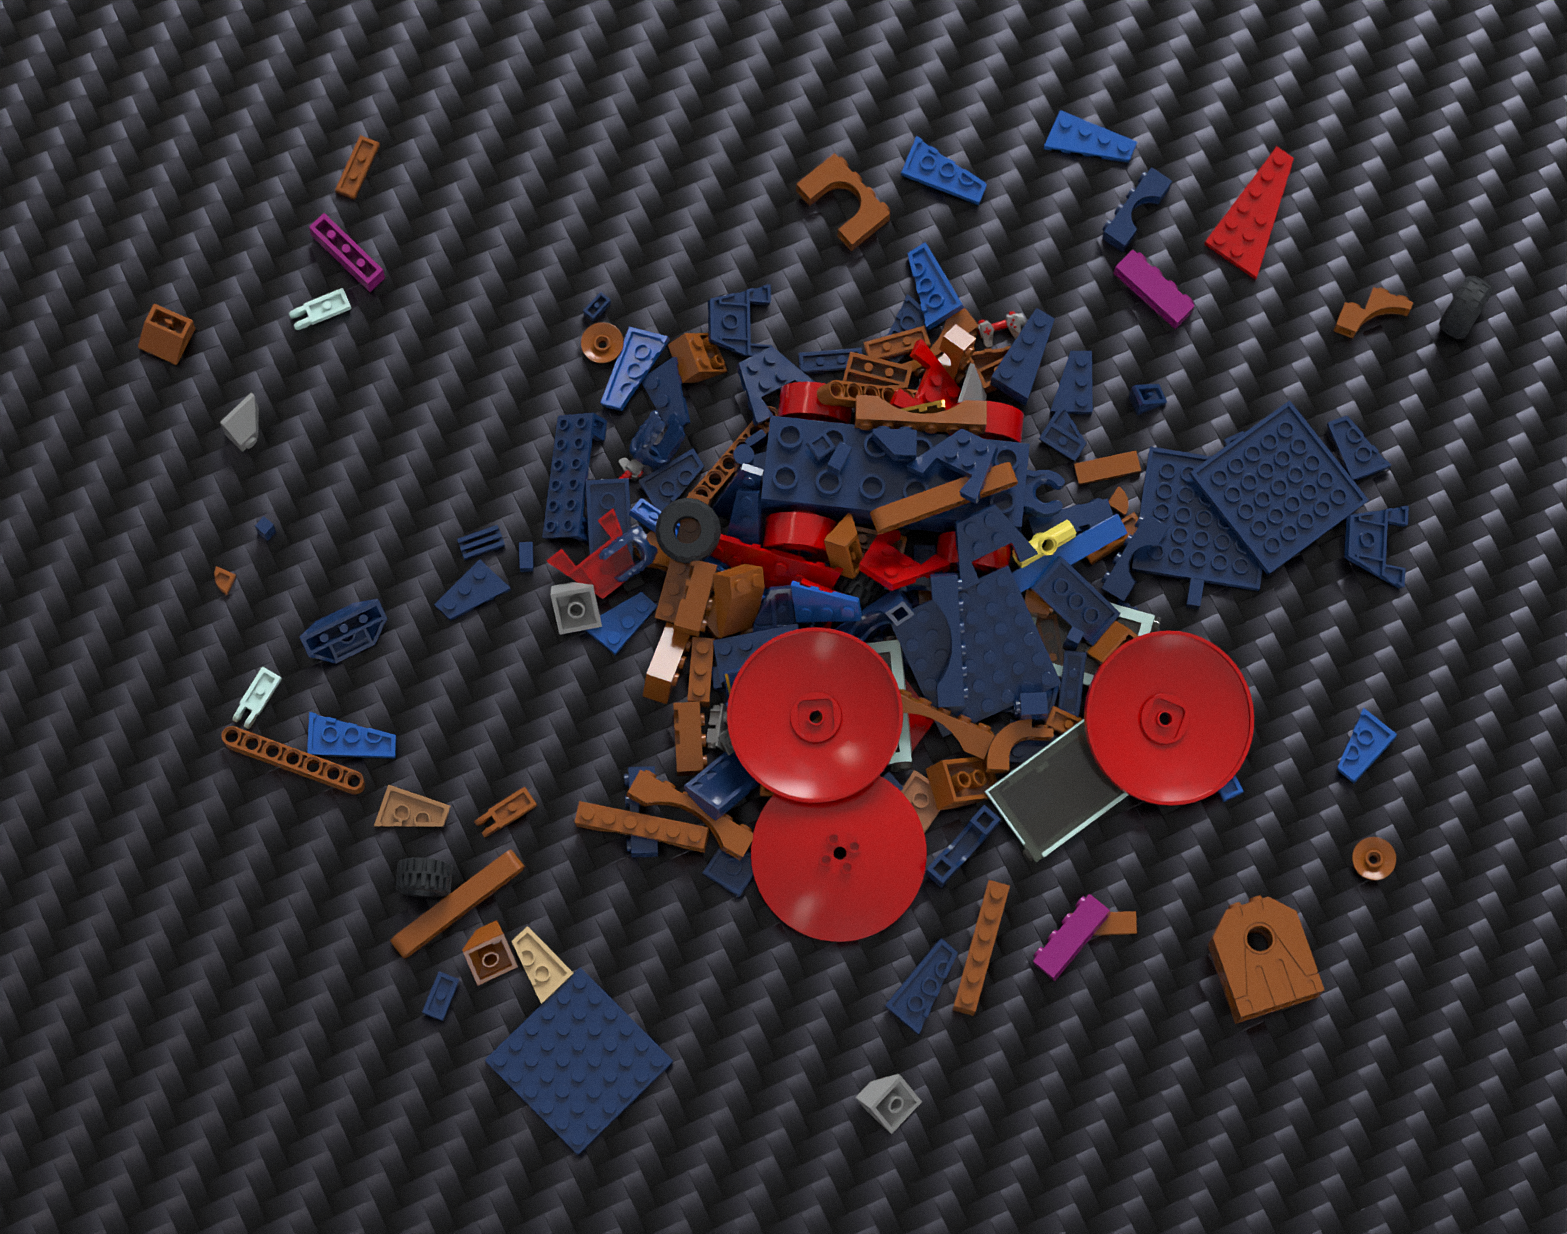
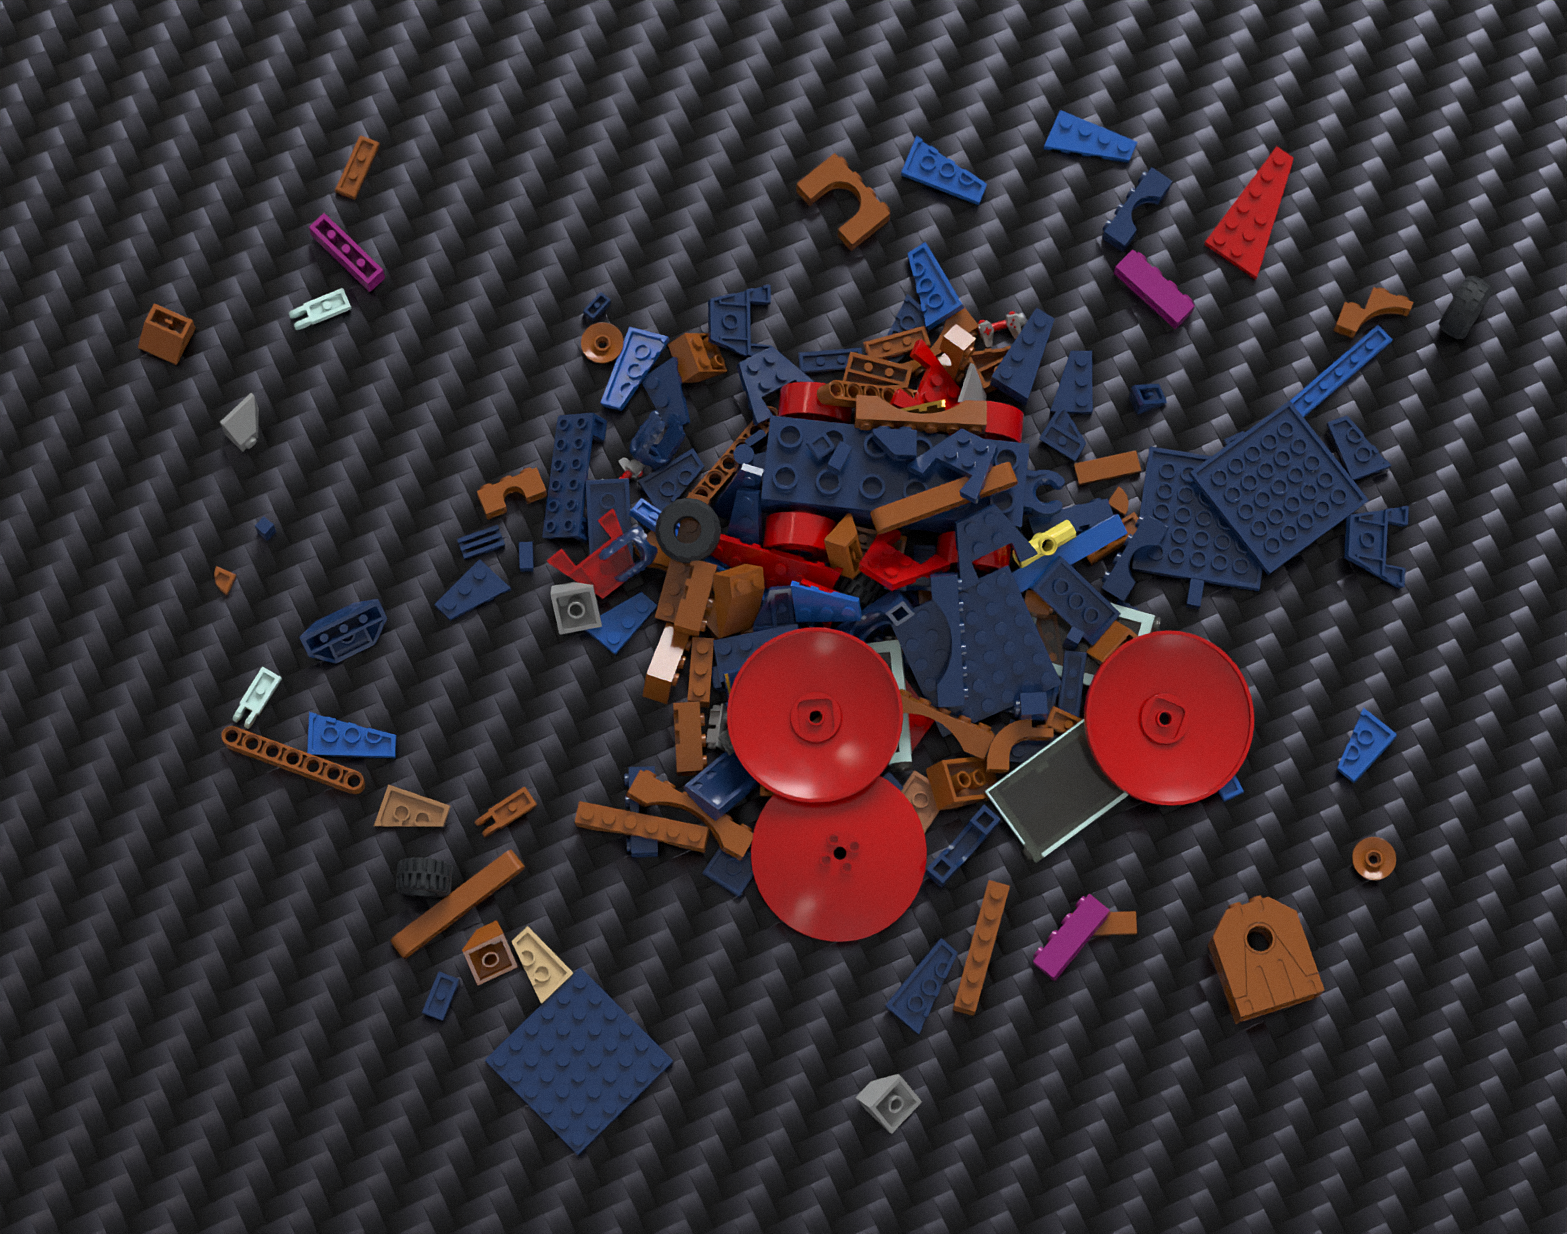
none -> dark orange arch [477,467,547,520]
none -> blue tile [1290,325,1392,418]

